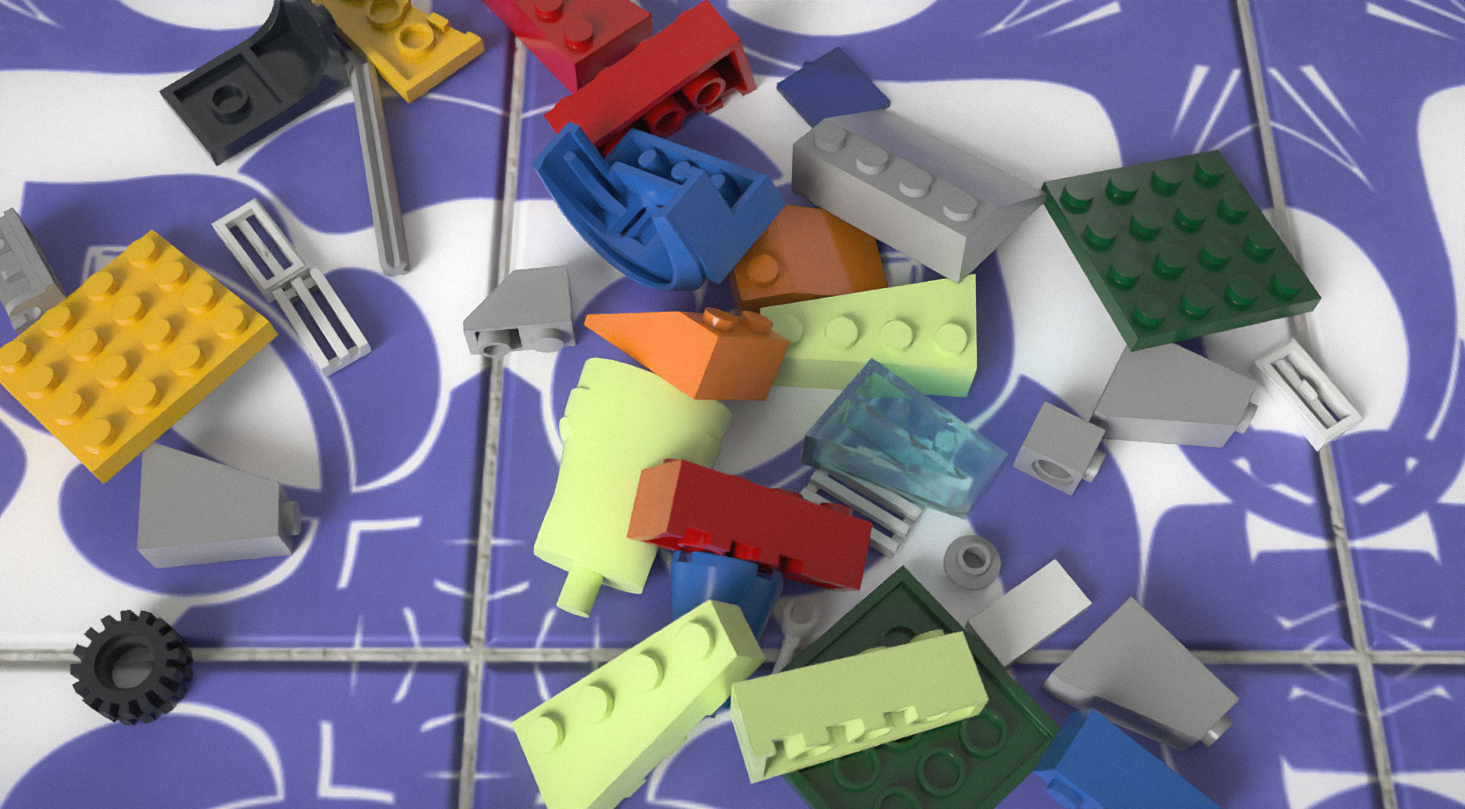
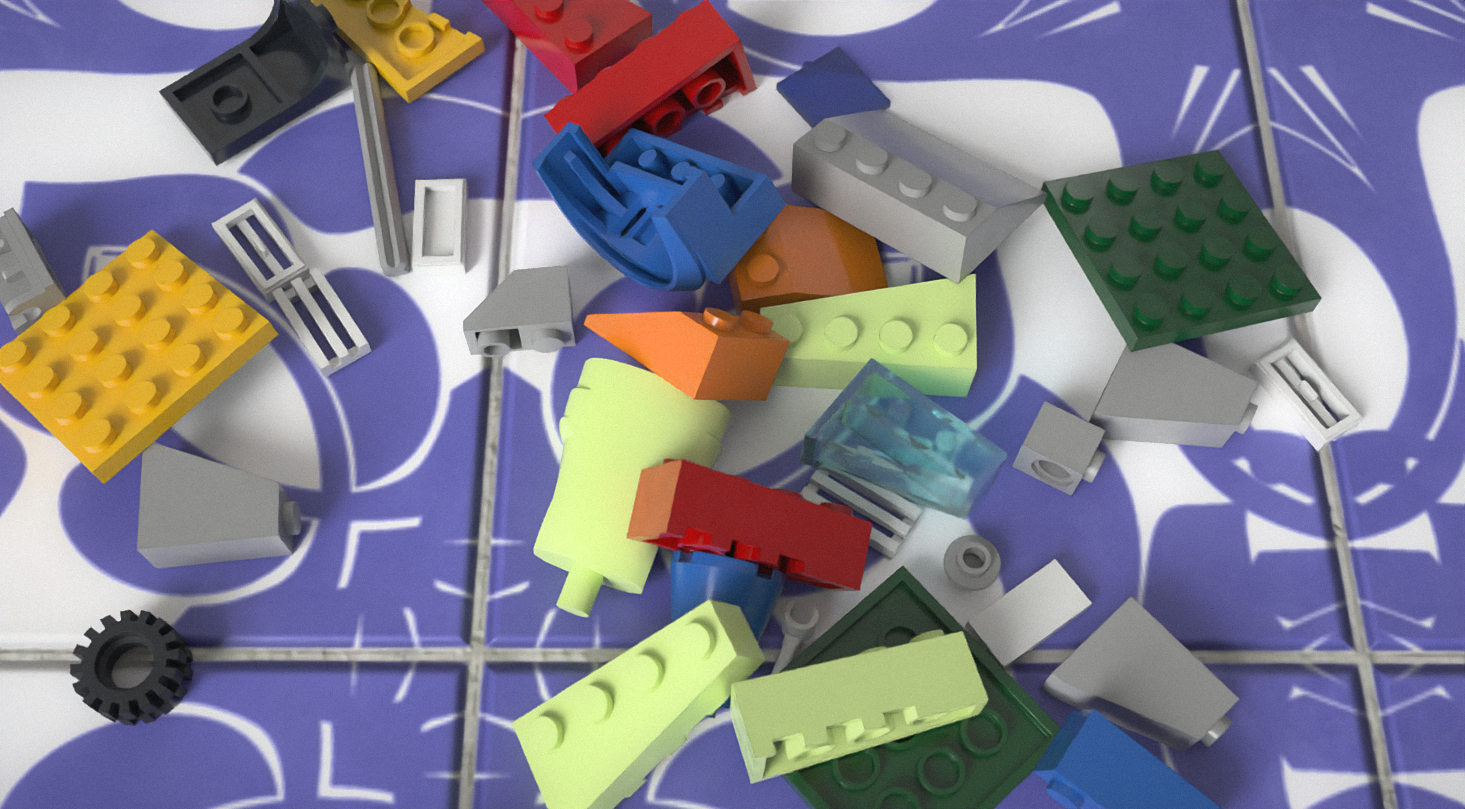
none -> white tile [411,178,469,276]

